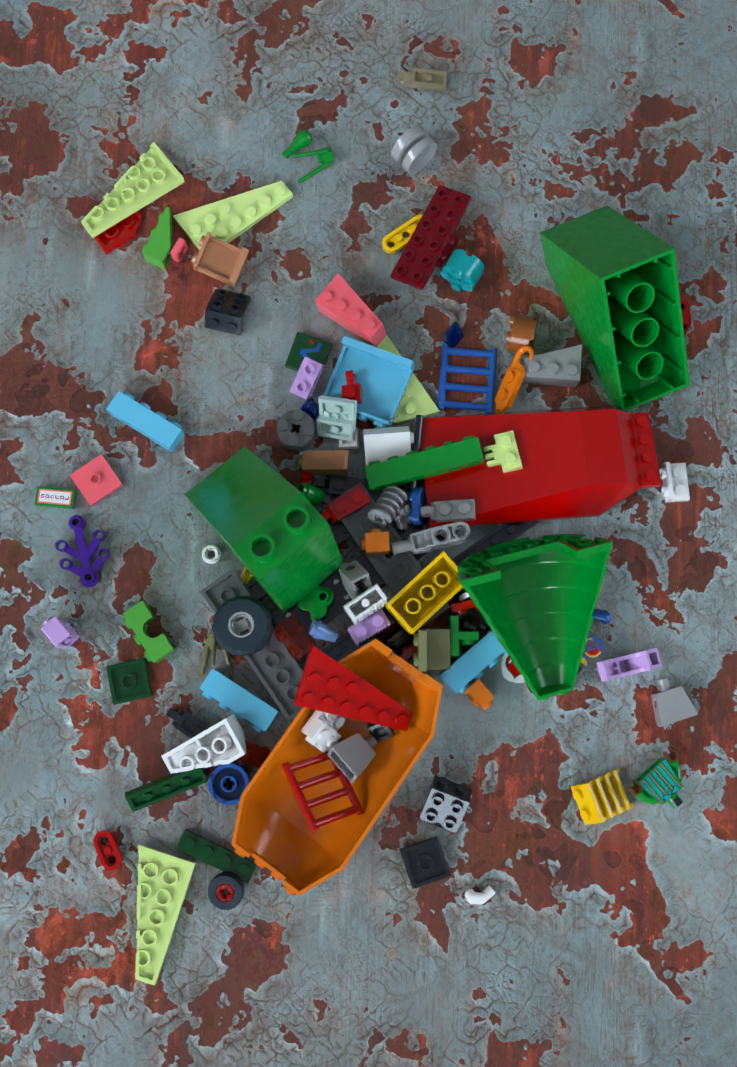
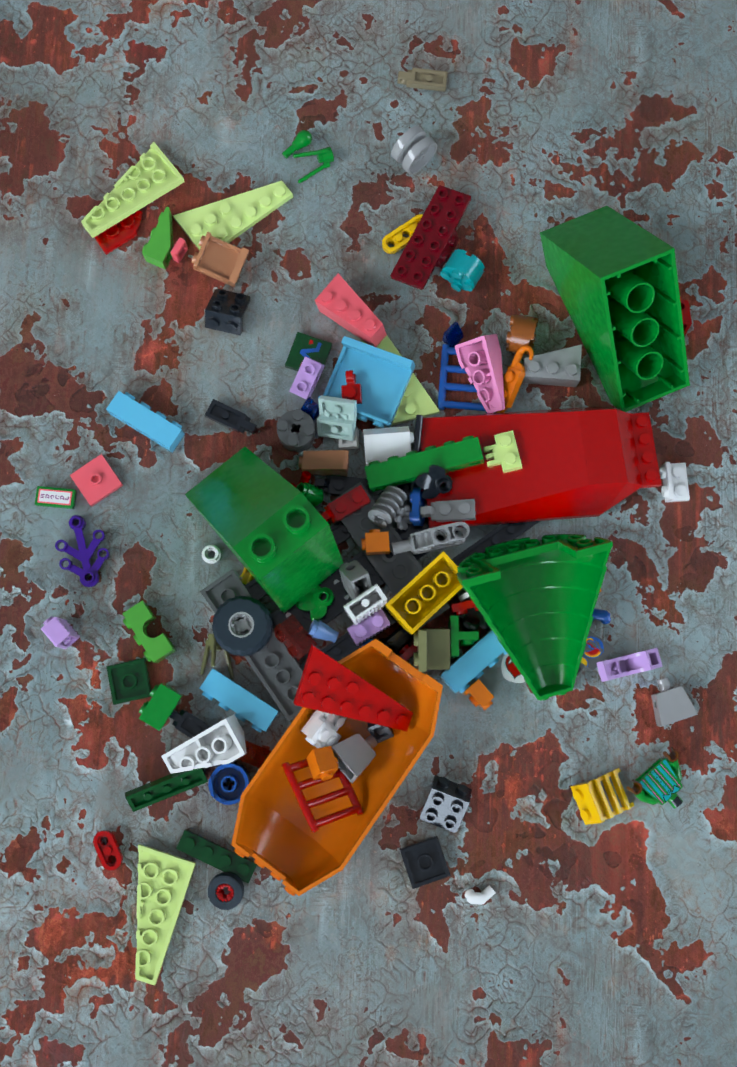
none -> green slope [139,683,183,731]
none -> black hinge [205,399,257,434]
none -> orange brick [306,746,338,781]
none -> black plate [415,465,453,499]
none -> bright pink wedge [455,334,505,414]

